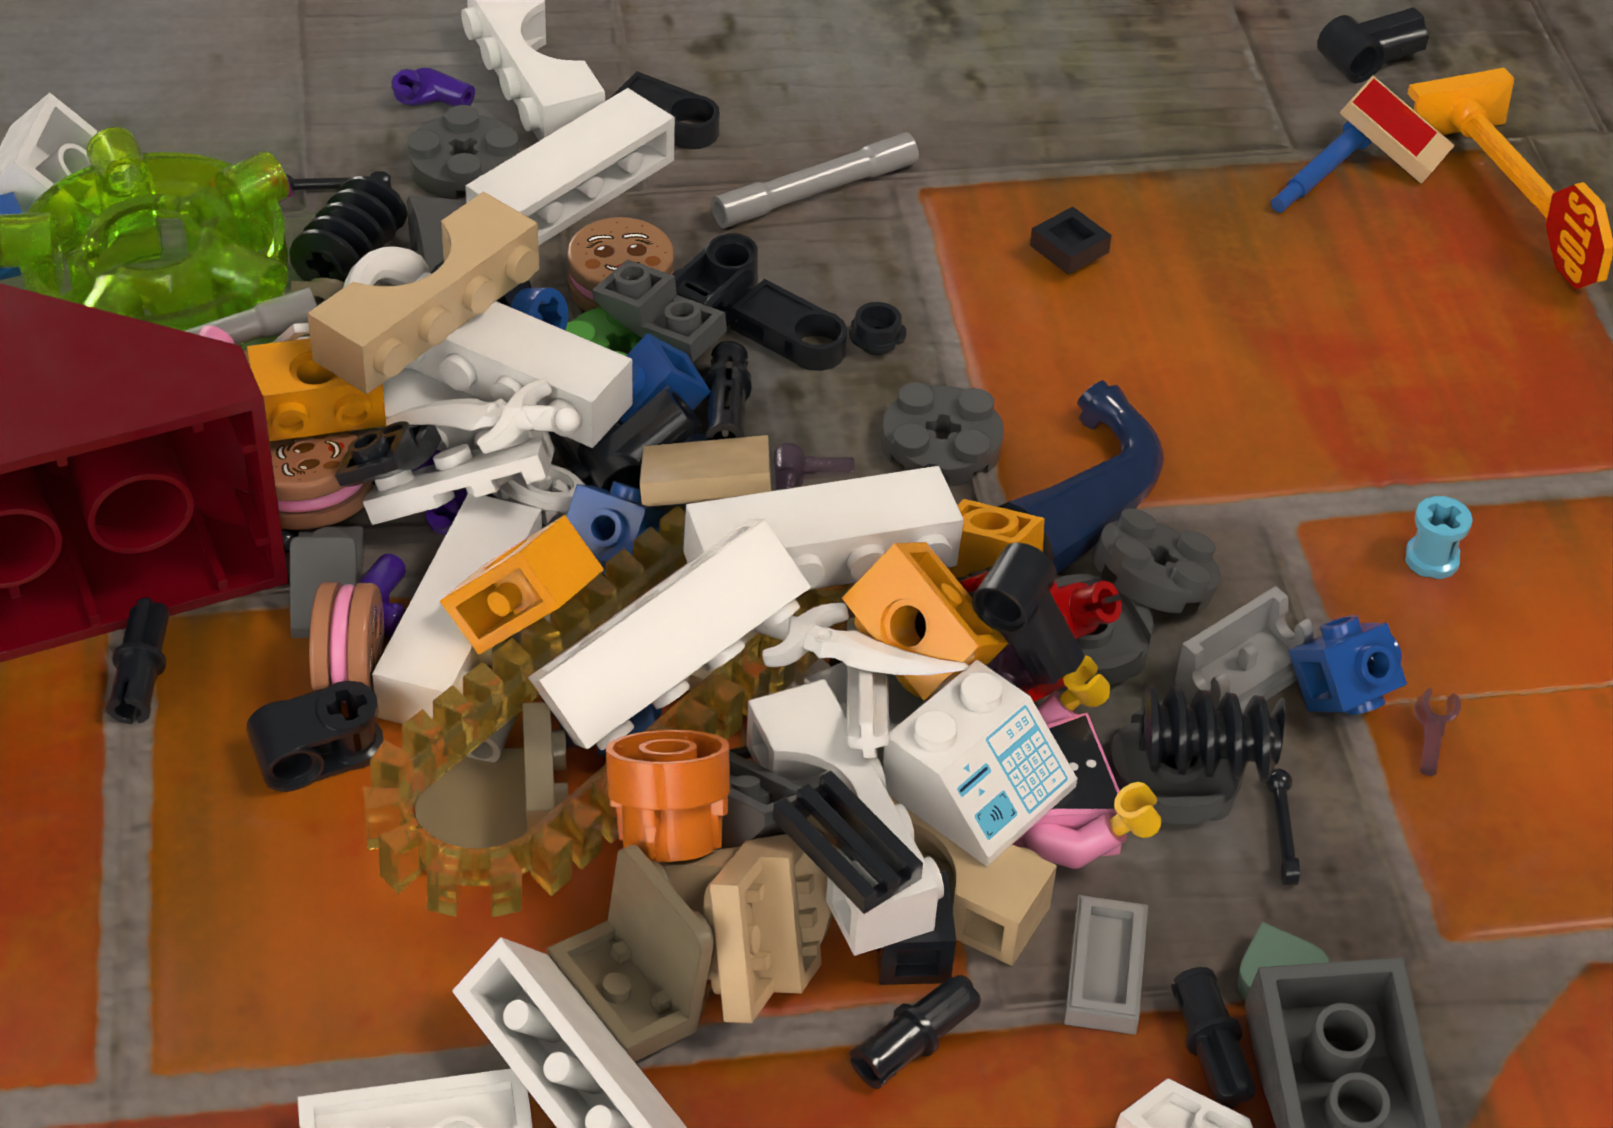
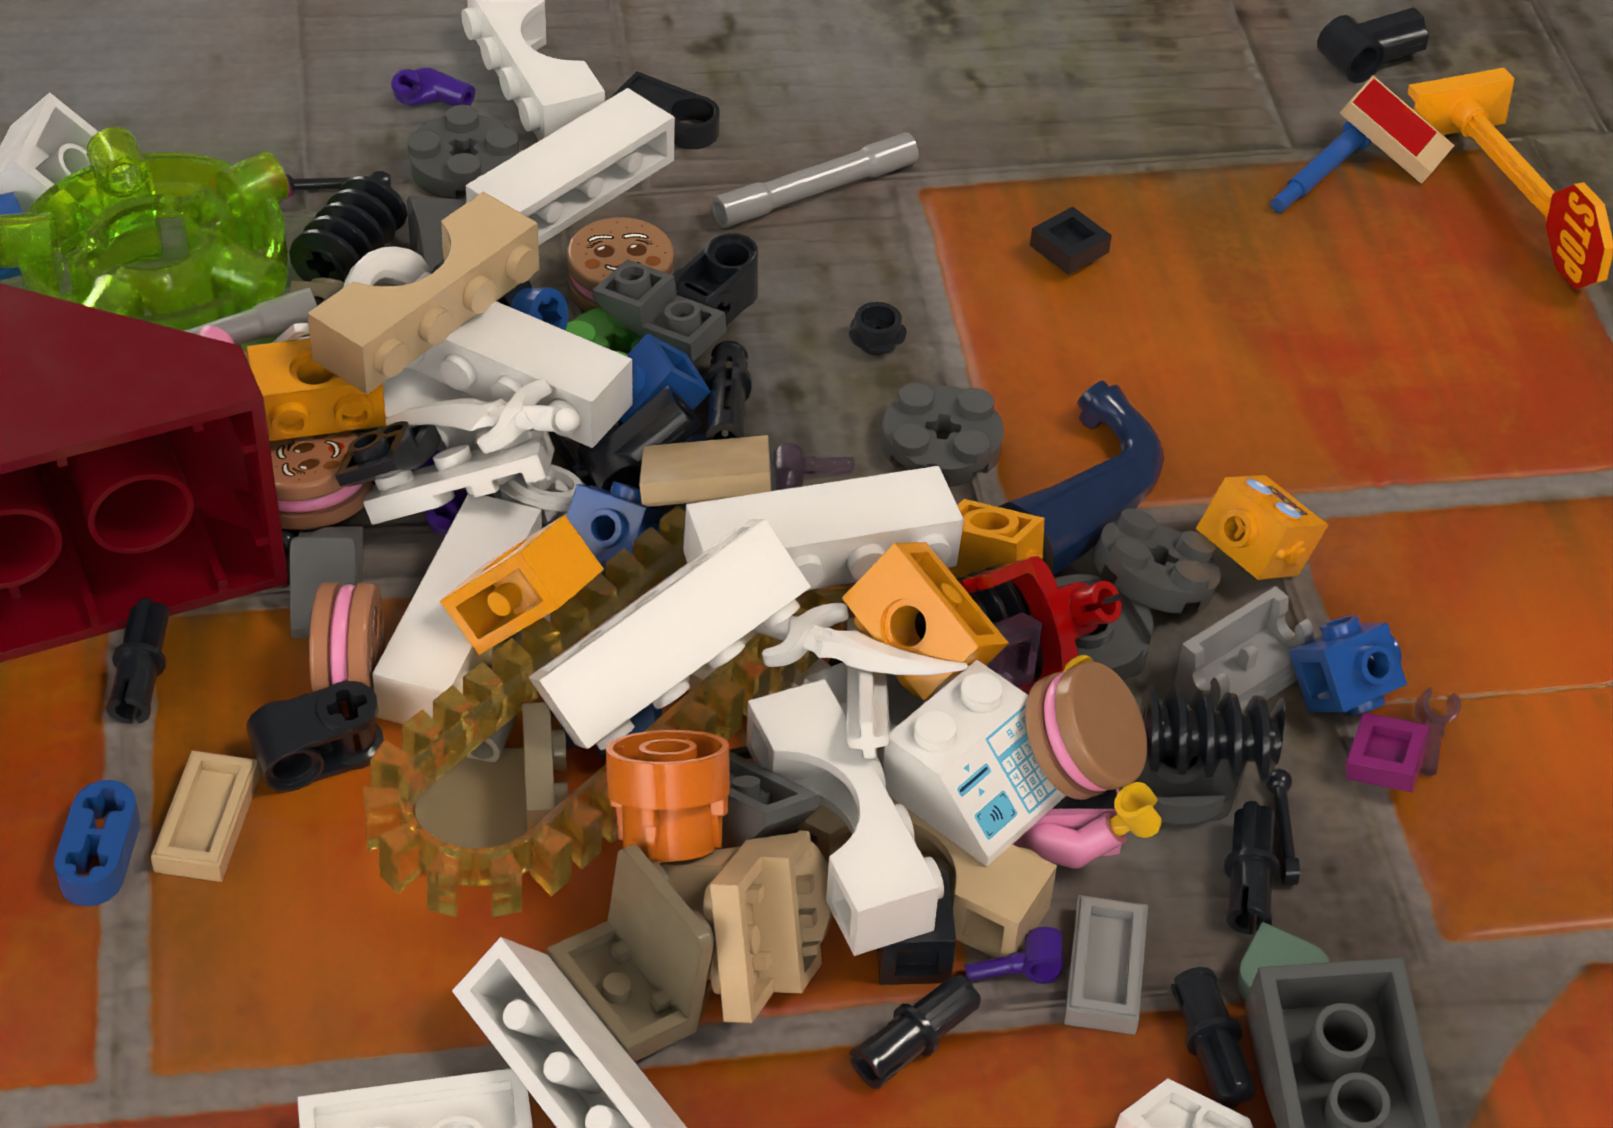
dark purple arm [358,554,406,638] -> none
black piece [731,279,847,371] -> none
black tile [773,770,923,914] -> none
black piece [972,542,1085,684] -> none
medium azure bush [1405,496,1473,579] -> none
none -> blue beam [54,780,140,906]
none -> tan tile [151,751,261,882]
none -> dark purple hand [964,927,1063,984]
none -> medium nougat head [1025,661,1147,800]
none -> light orange head [1196,475,1328,580]
none -> black axle [1224,801,1280,934]
none -> magenta plate [1346,712,1429,793]

